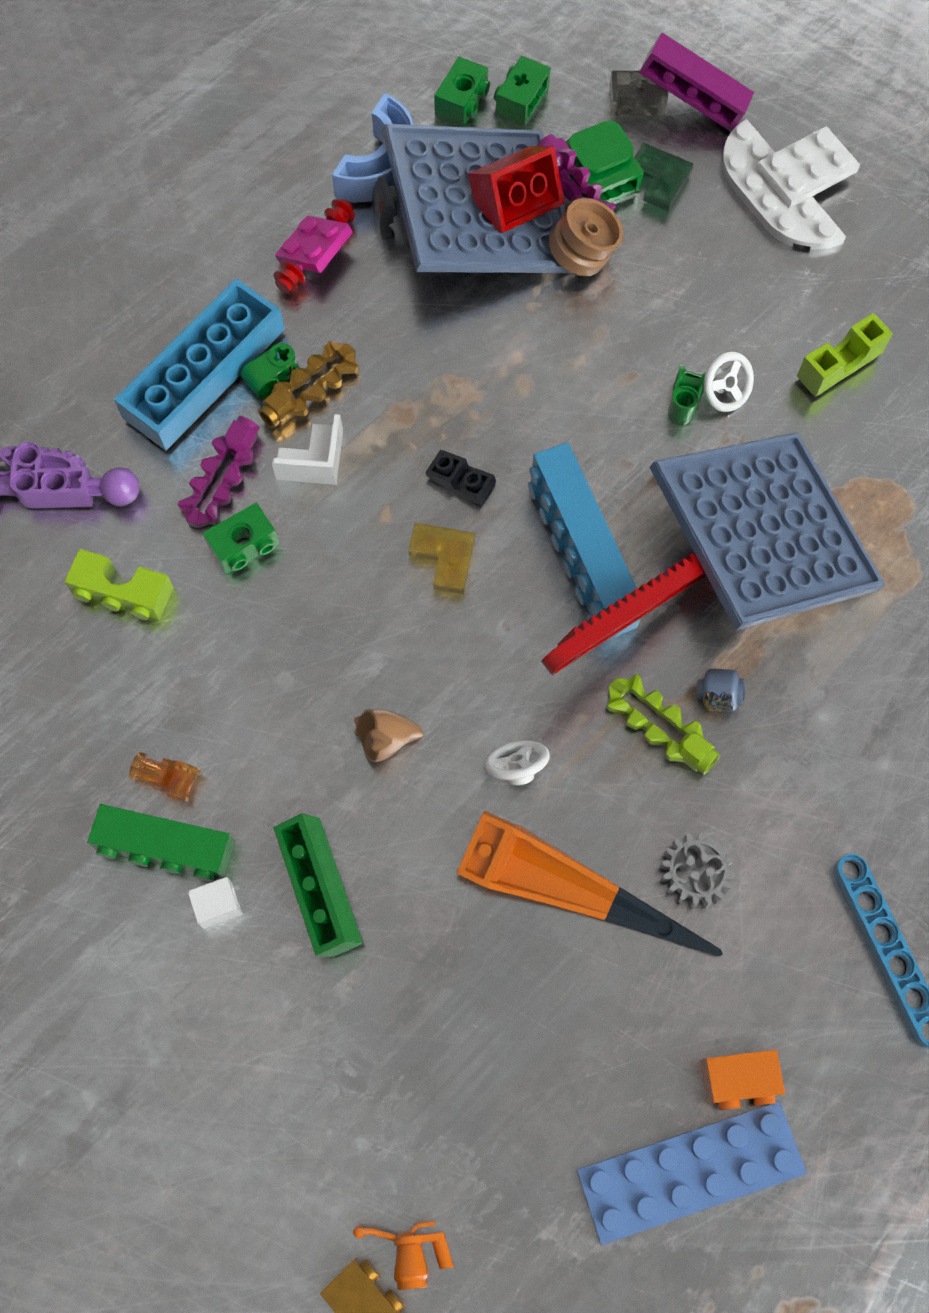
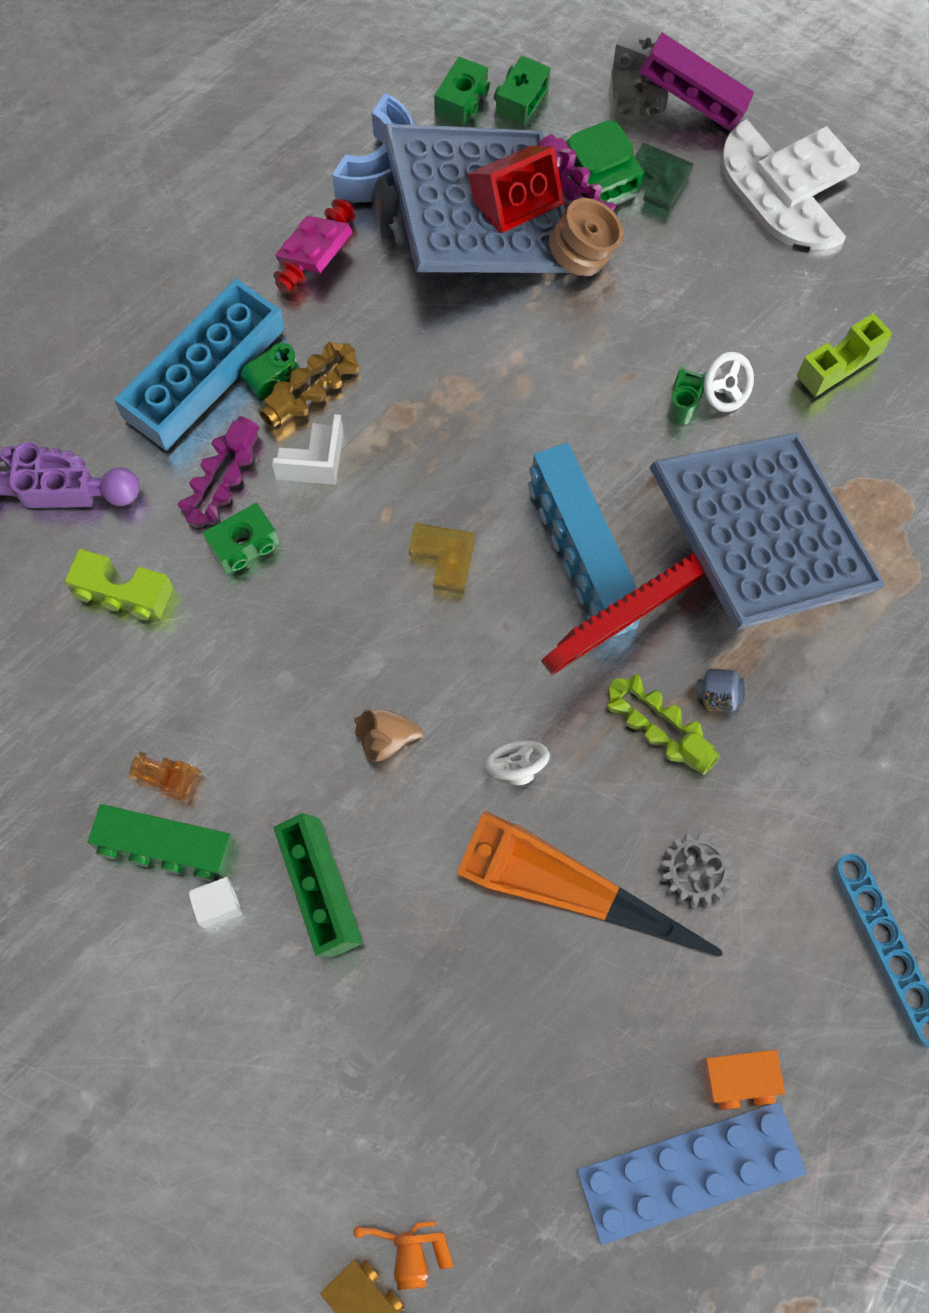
black slope [425,449,496,505] -> none
none -> light grey brick [613,21,679,75]

